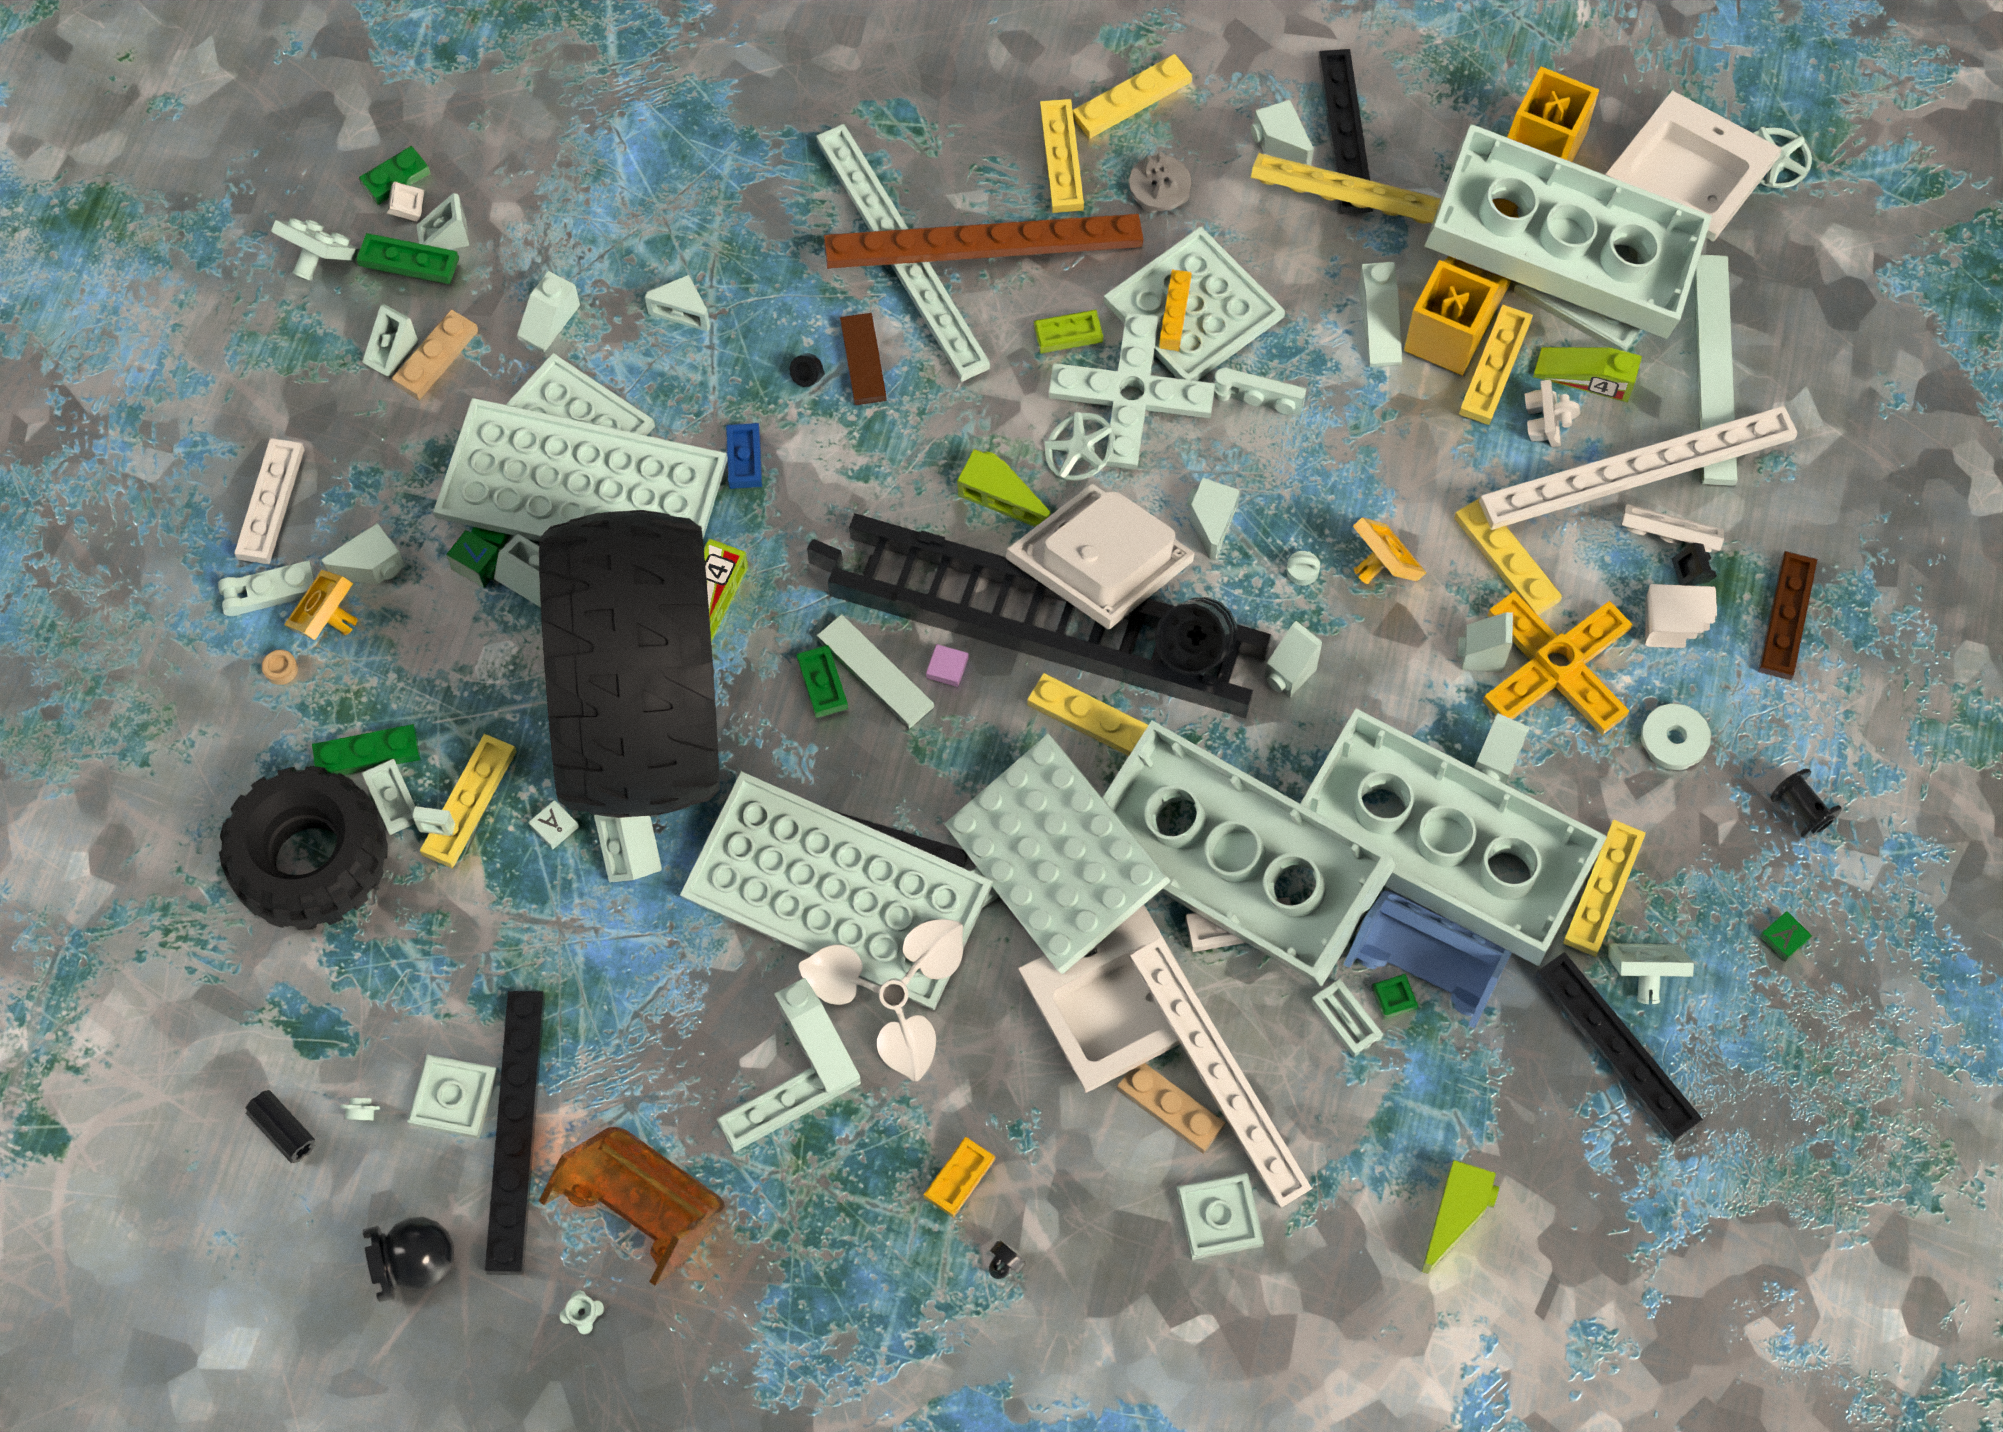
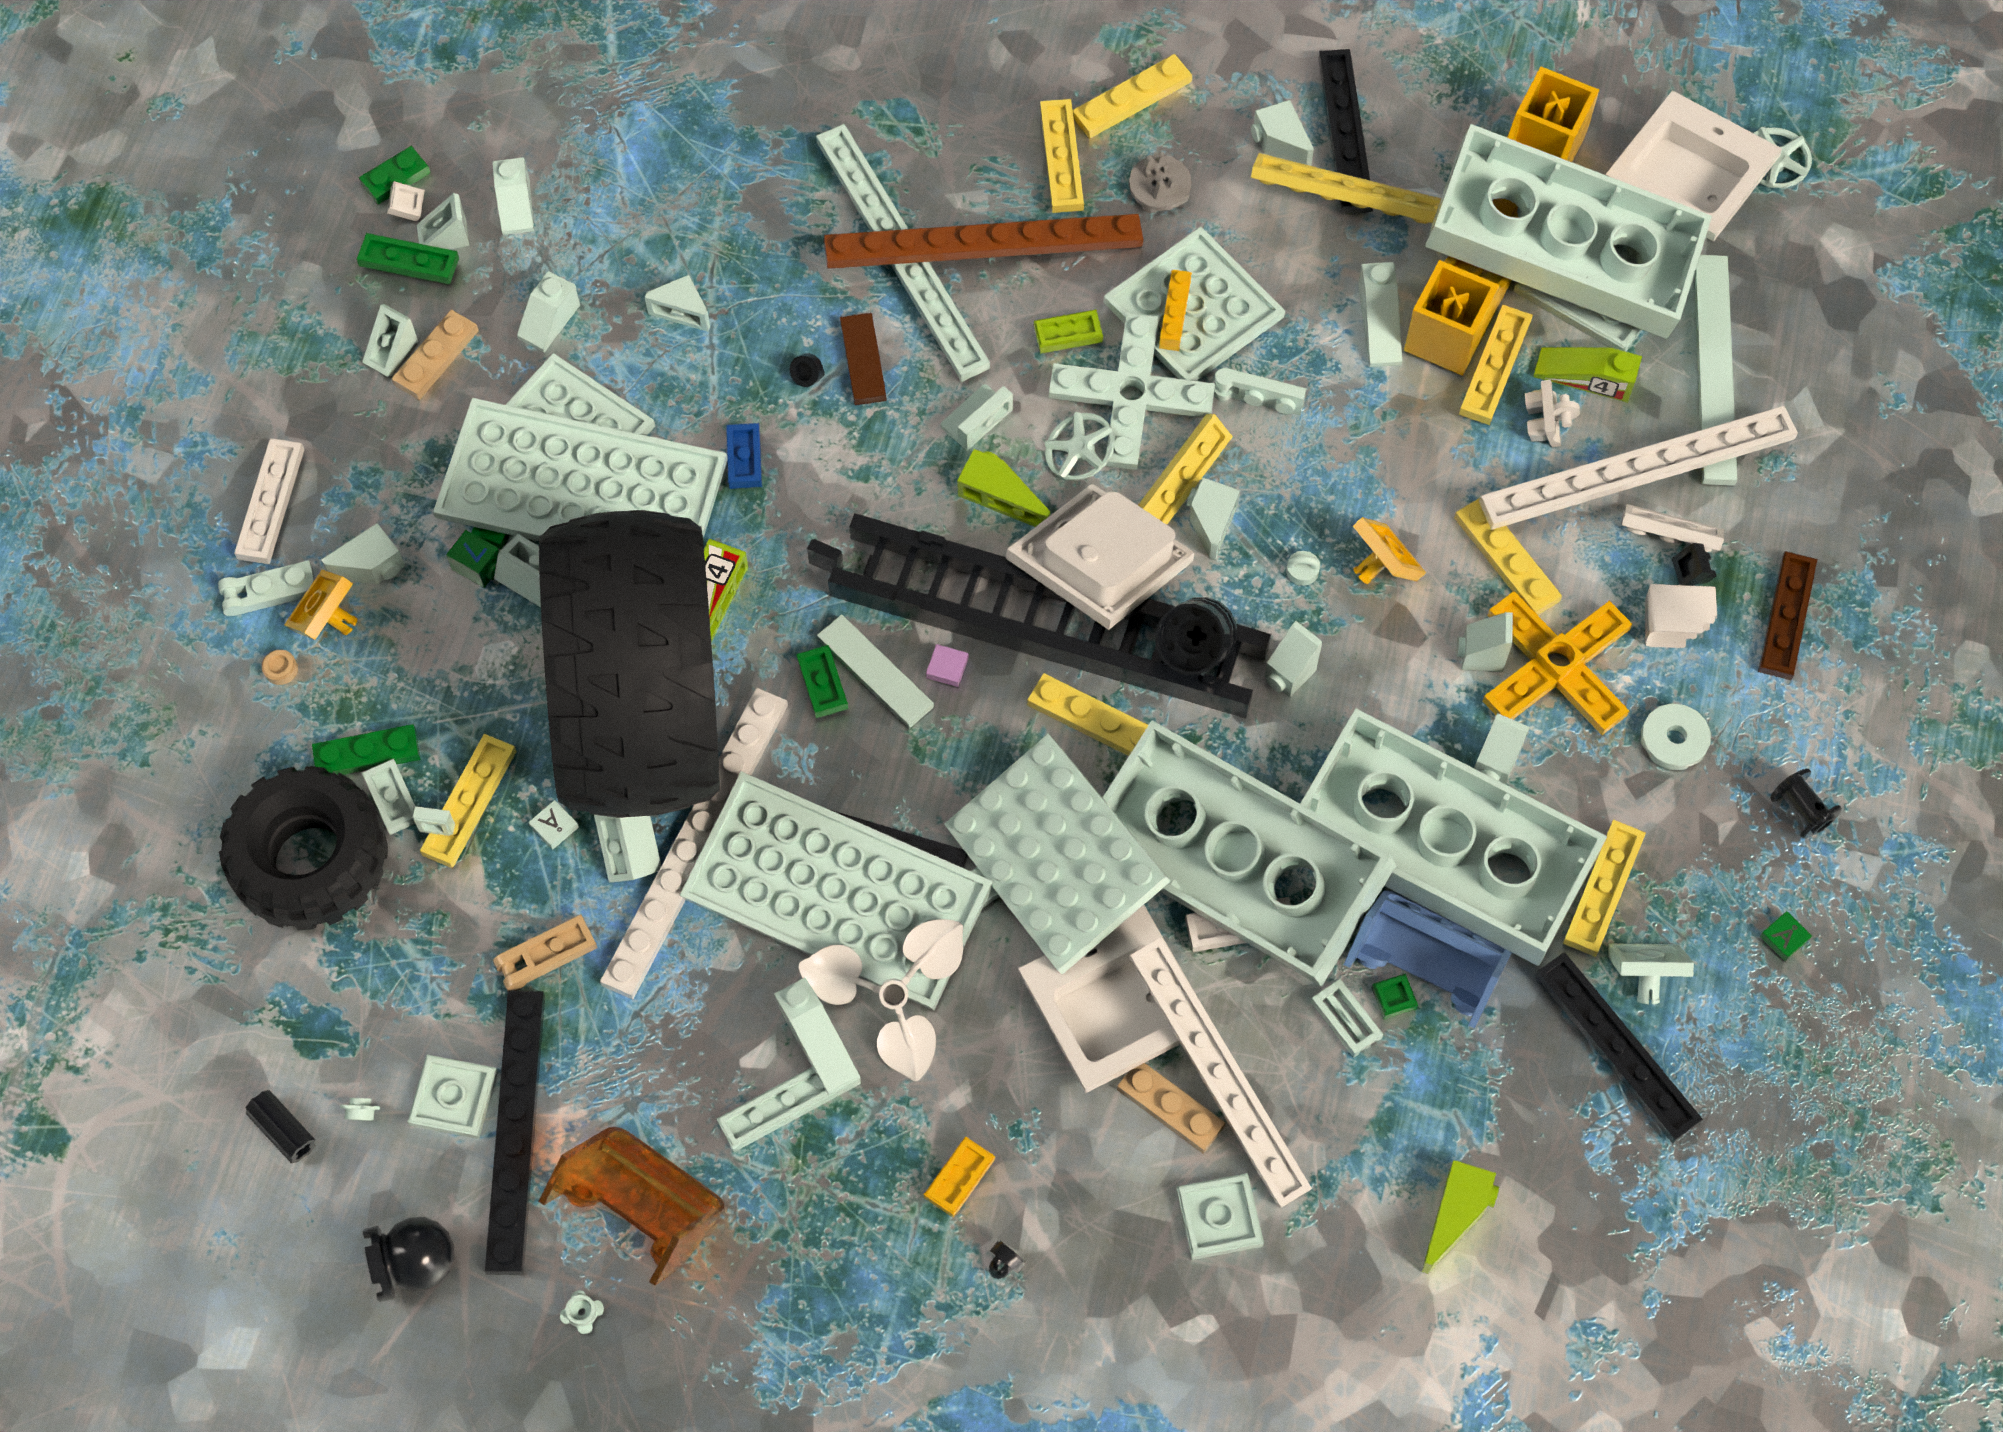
light aqua plate [271,217,359,280] -> none
none -> light aqua slope [492,157,534,235]
none -> tan plate [493,914,598,991]
none -> white plate [600,688,788,1000]
none -> light aqua panel [941,384,1013,451]
none -> light yellow plate [1138,414,1233,525]

